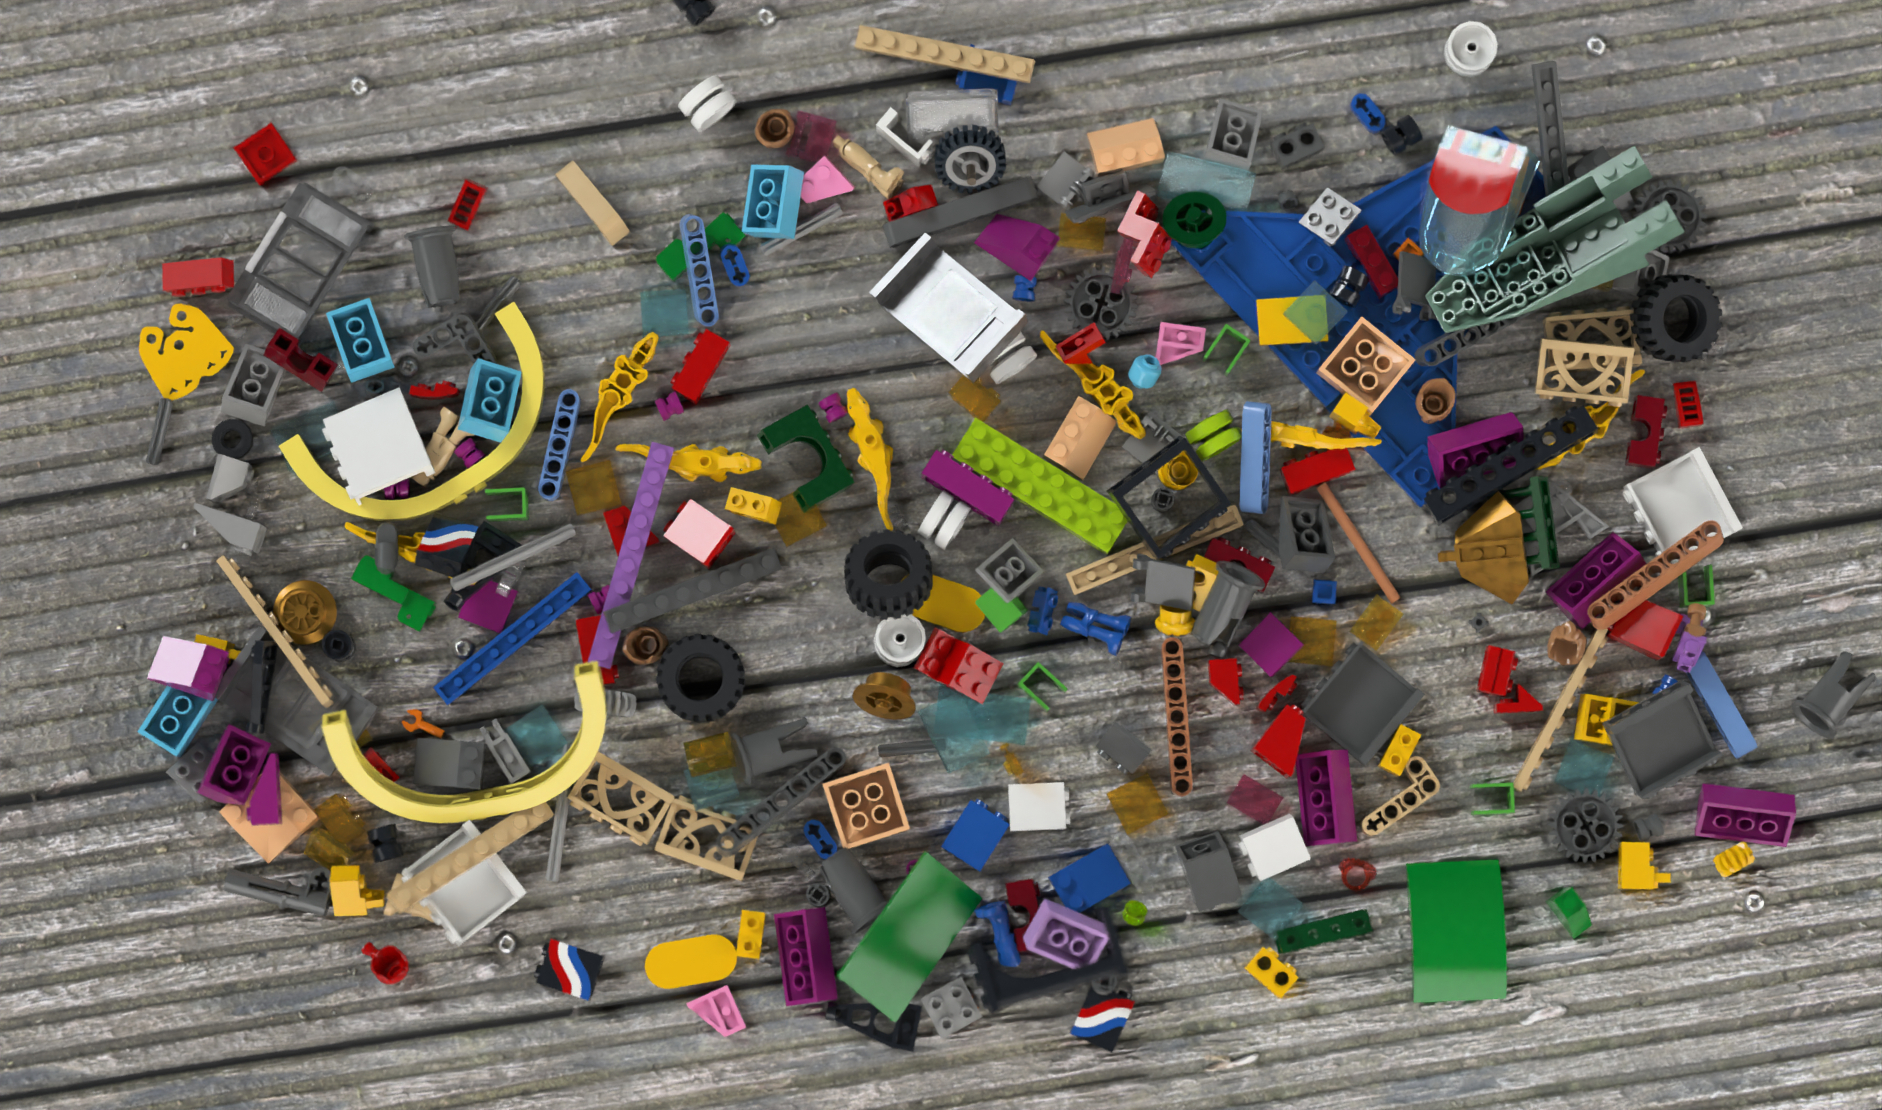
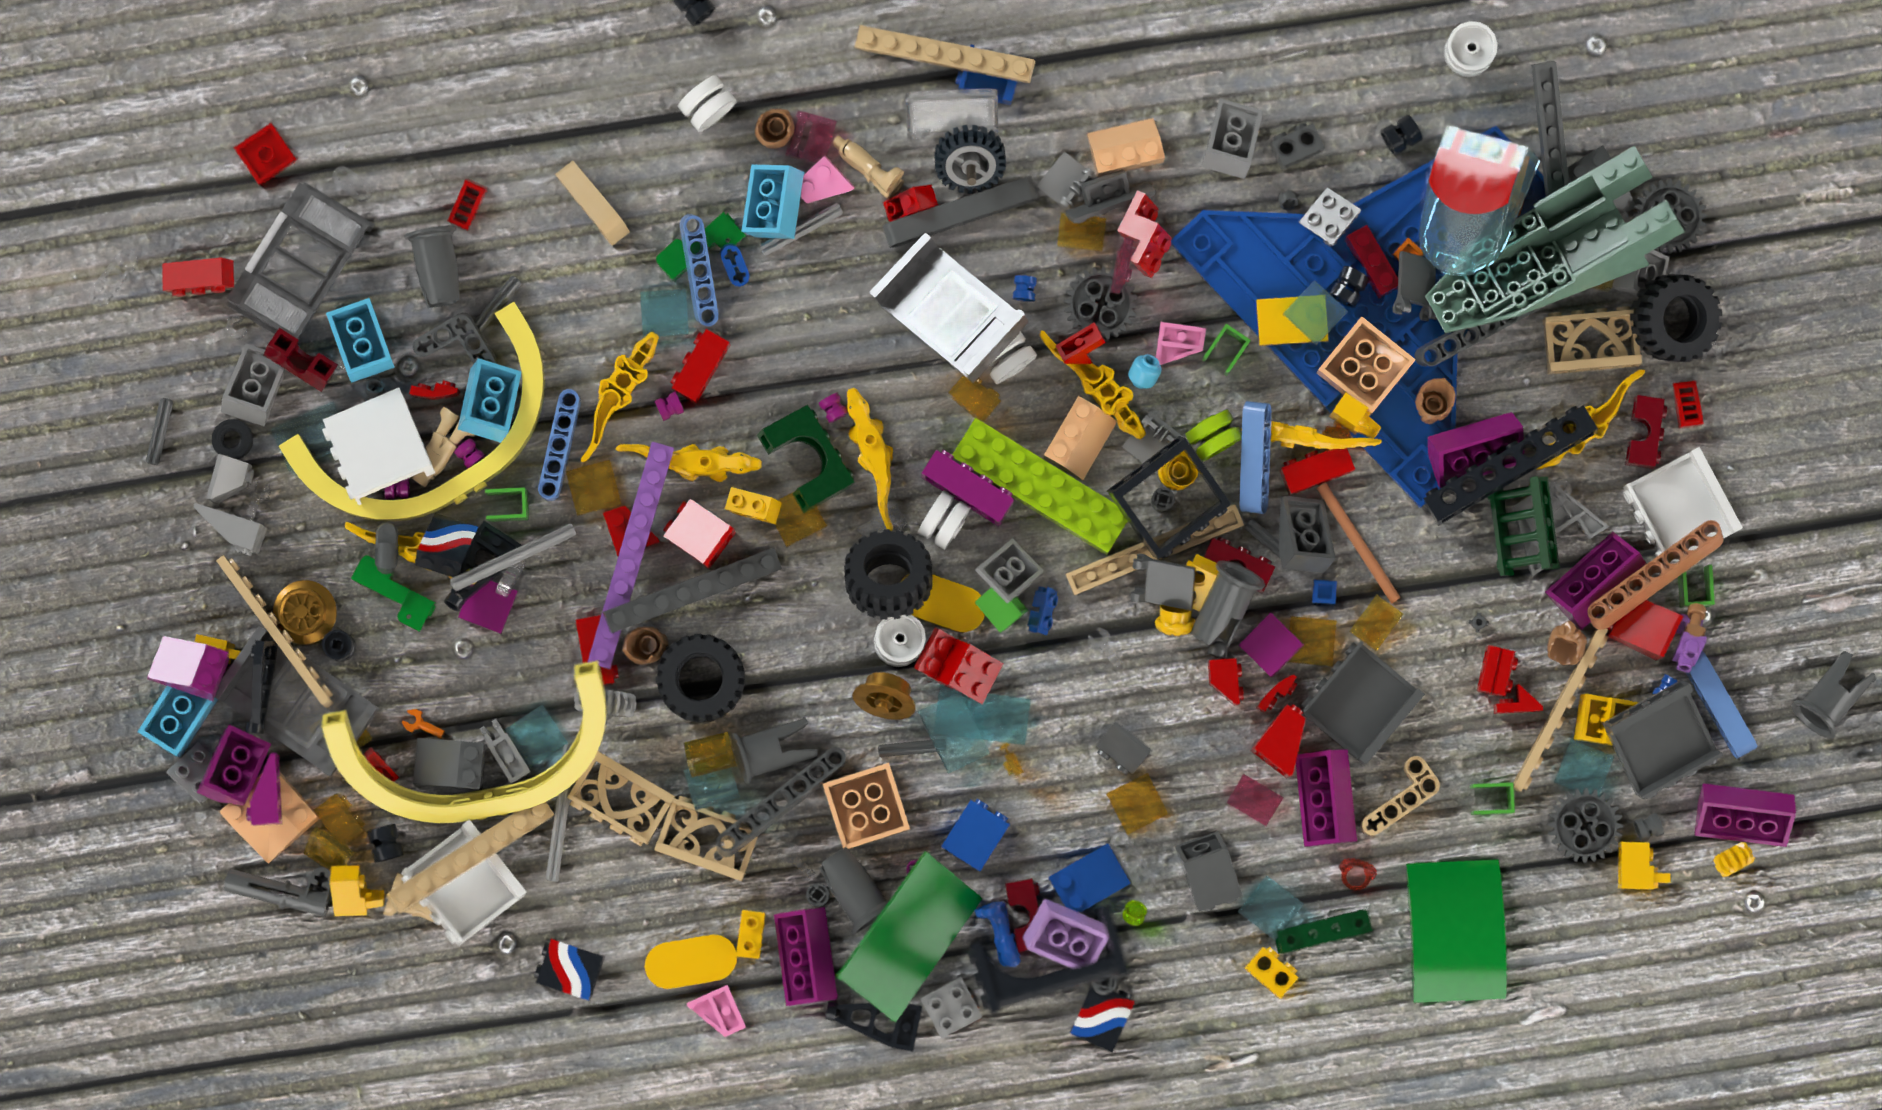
yellow piece [139,303,234,400] -> none
red hair [361,942,409,985] -> none
blue plate [433,572,592,706] -> none
magenta wheel [588,584,610,615] -> none
blue beam [804,820,837,859] -> none
white panel [876,107,934,168] -> none
magenta slope [974,213,1061,281] -> none
white brick [1008,782,1070,832] -> none
bright green piece [1017,662,1068,712] -> none
blue piece [1060,602,1132,656] -> none
clear light blue tile [1156,151,1256,212] -> none
nougat beam [1161,637,1193,797] -> none
dark green wheel [1162,191,1227,248] -> none
white brick [1238,814,1311,881] -> none
blue beam [1350,93,1386,133] -> none
yellow brick [1377,724,1421,777] -> none
pearl gold panel [1438,491,1529,604] -> none
tan fence [1535,337,1635,407] -> none
green slope [1545,887,1592,939] -> none

